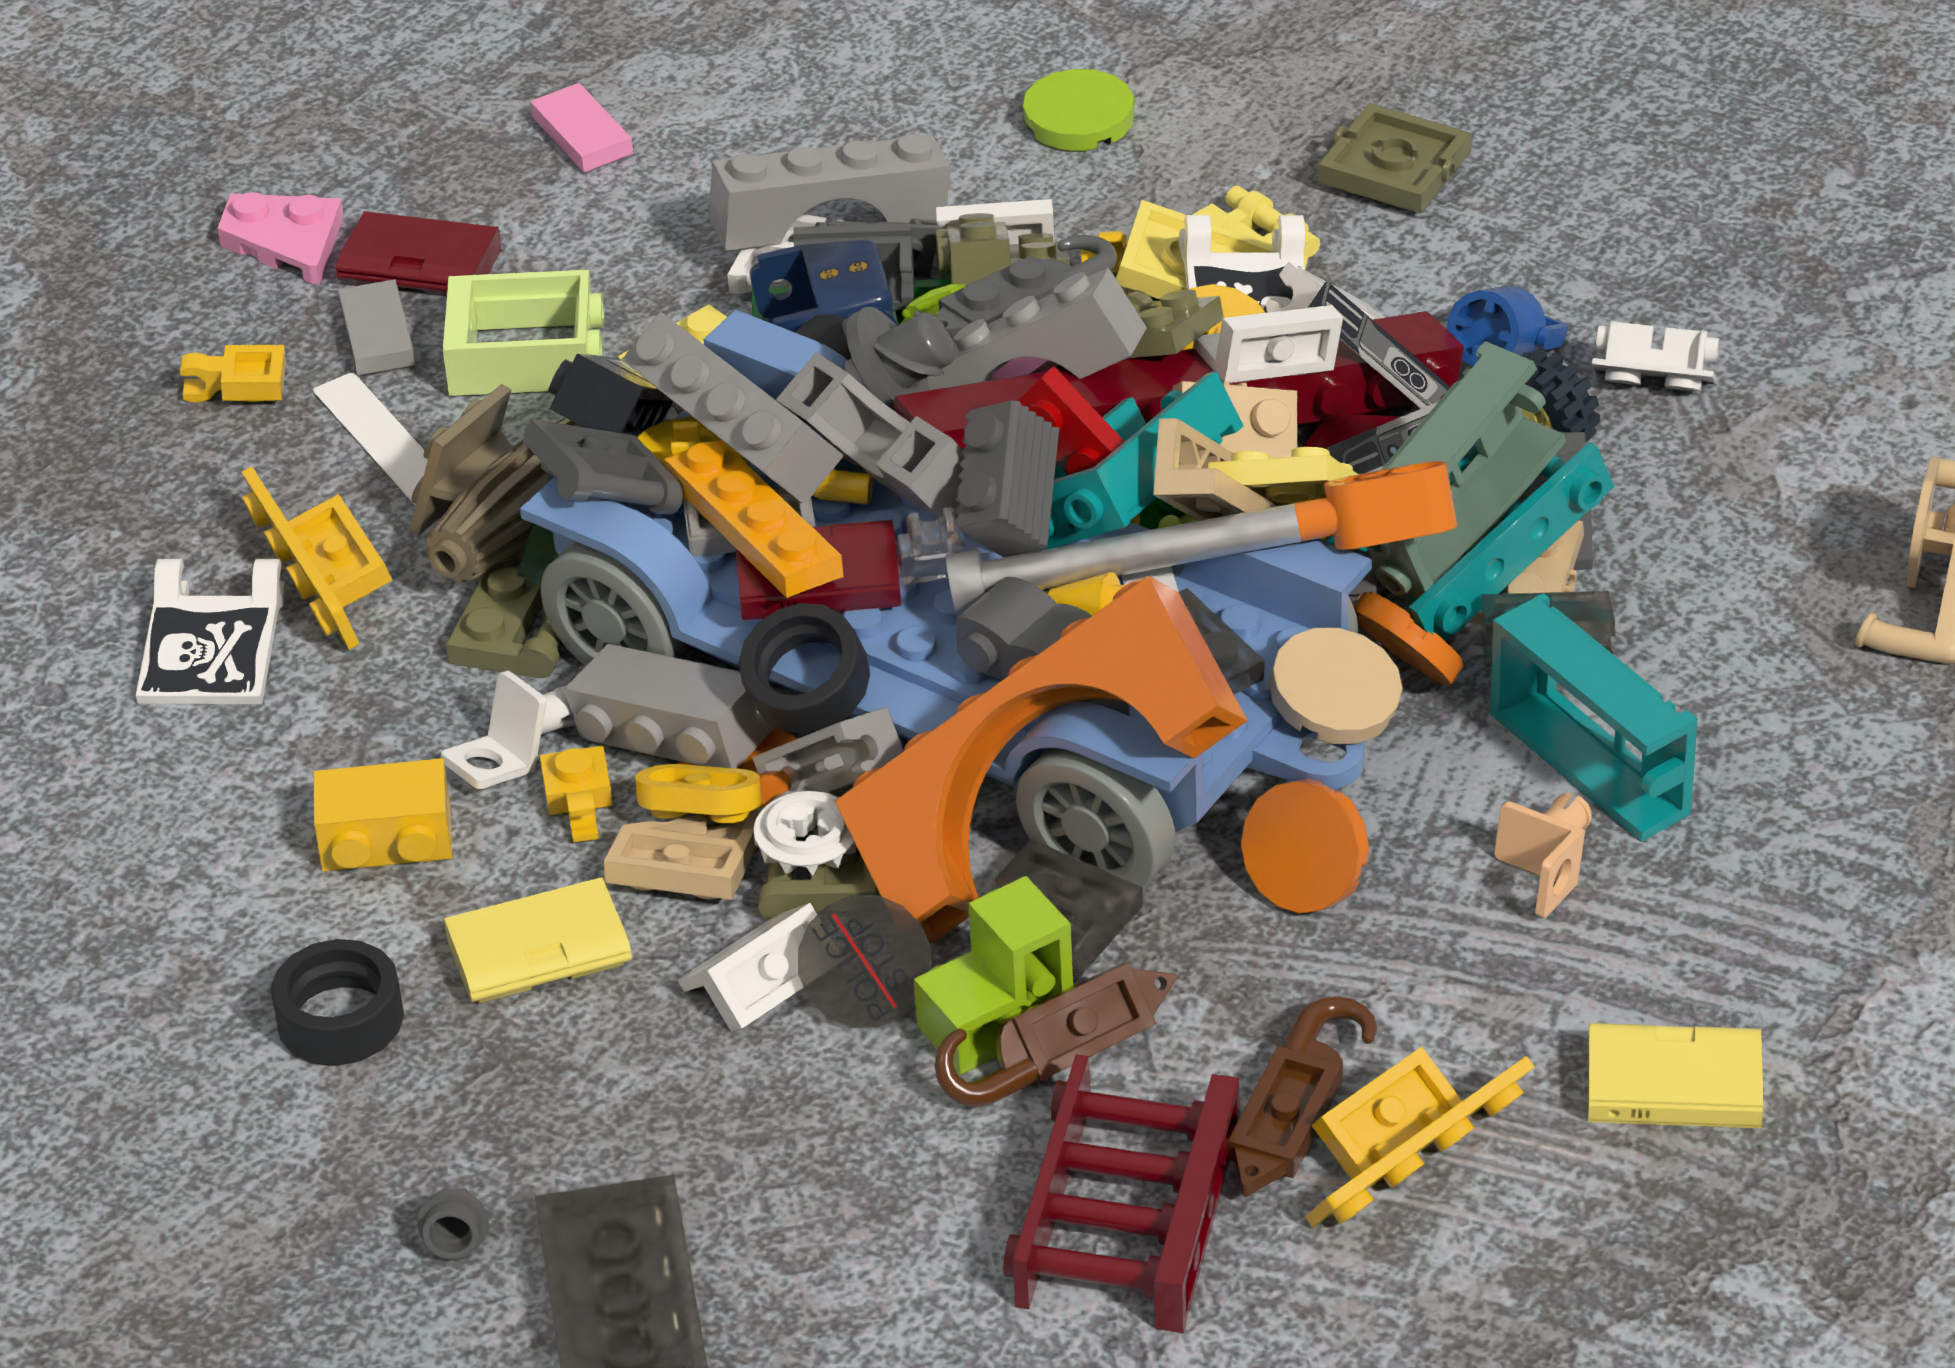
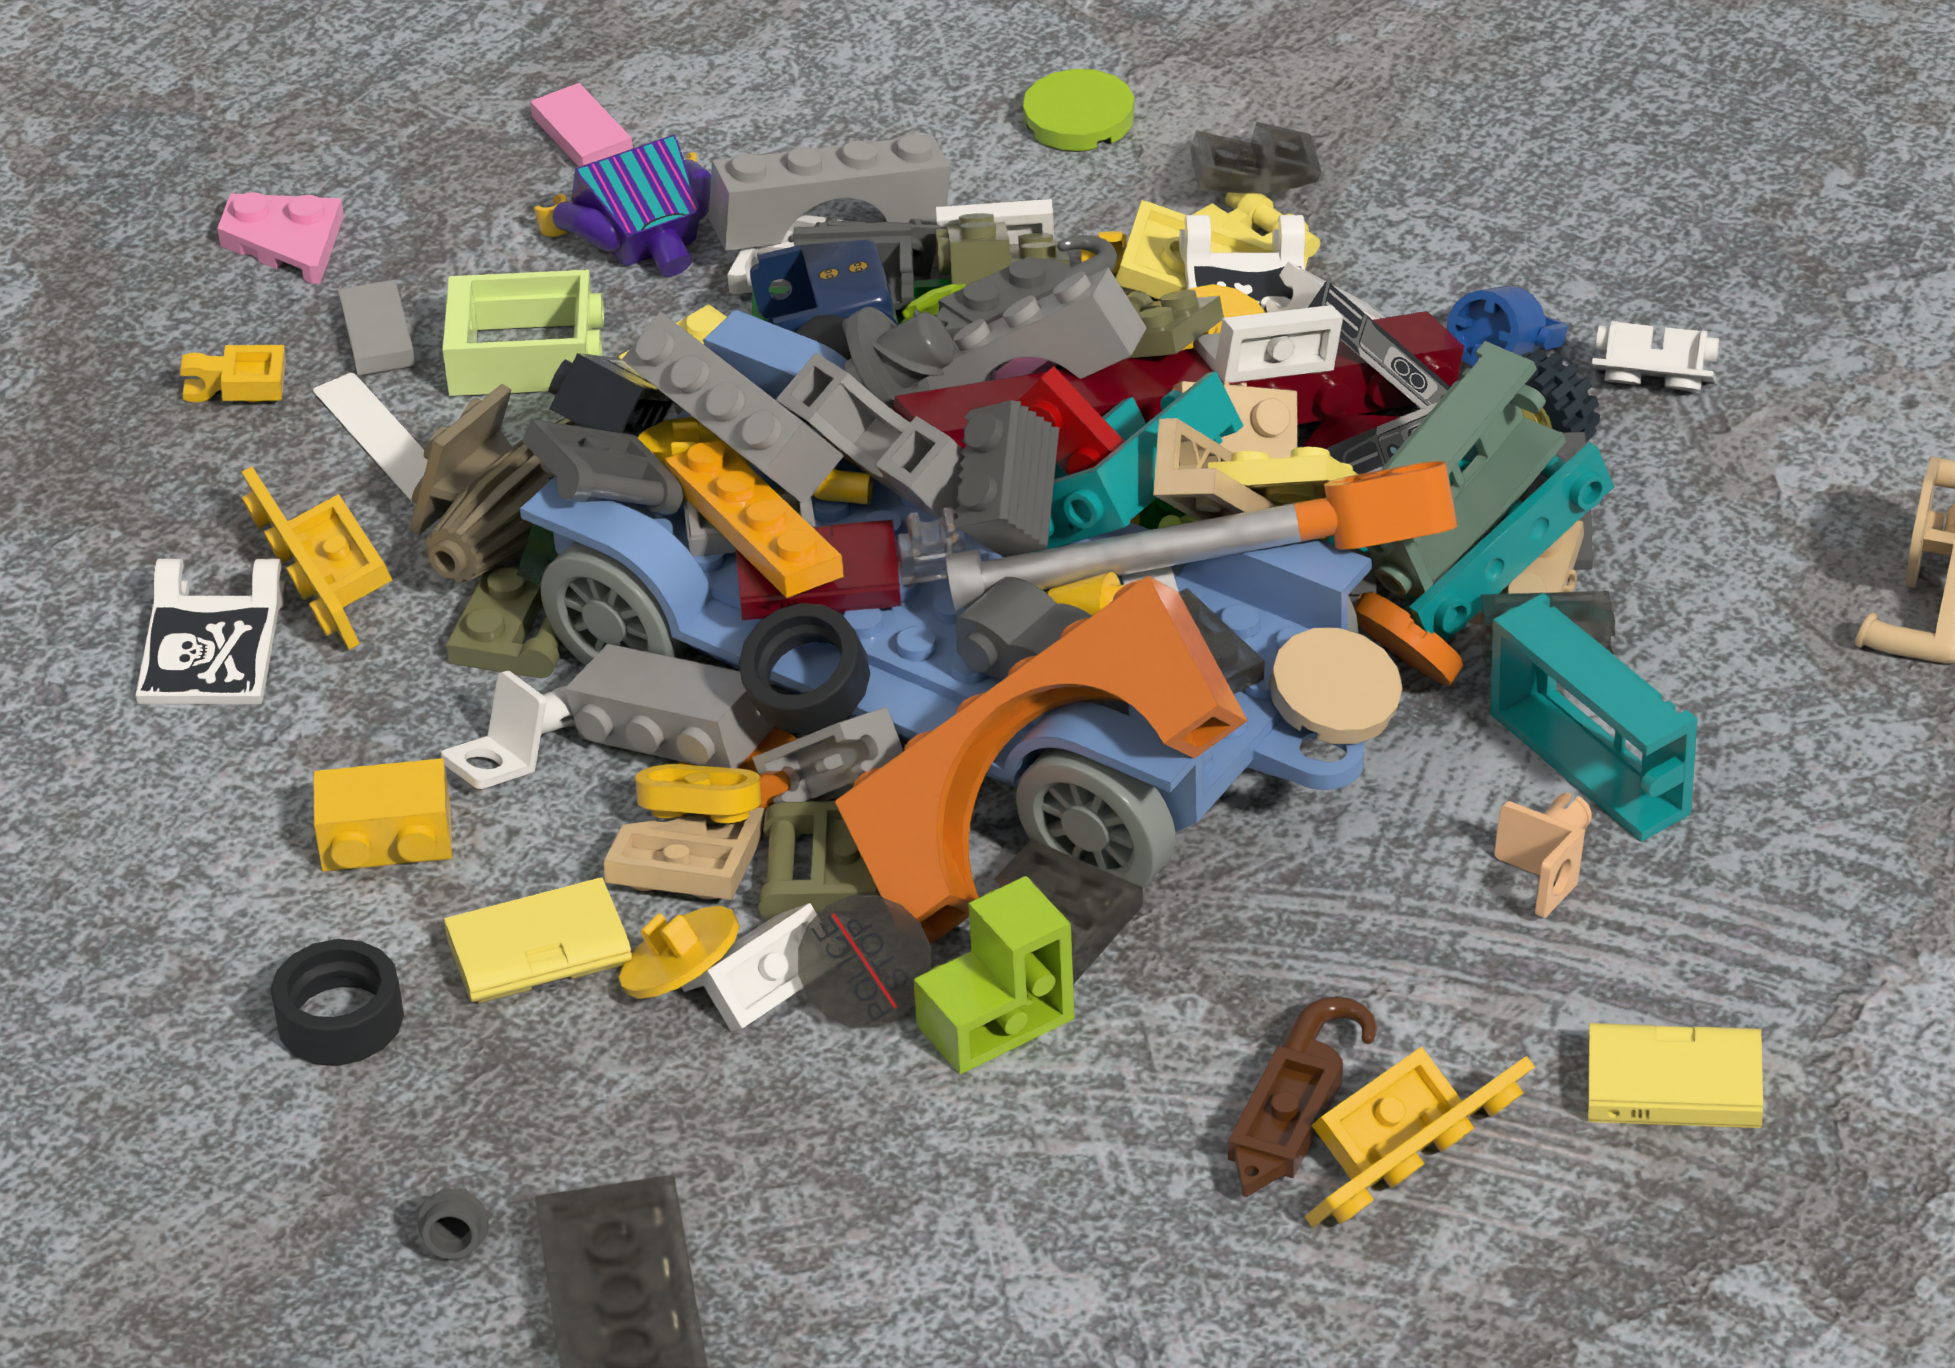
dark red piece [336,211,501,296] -> none
yellow plate [539,746,613,843] -> none
white gear [754,791,856,876] -> none
reddish brown plate [934,962,1177,1108] -> none
dark red fence [1003,1054,1240,1333] -> none
orange tile [1241,778,1370,914] -> none
olive plate [1318,103,1472,213] -> none
none -> dark purple torso [534,134,711,277]
none -> yellow piece [619,906,740,999]
none -> clear smoke slope [1190,122,1322,193]

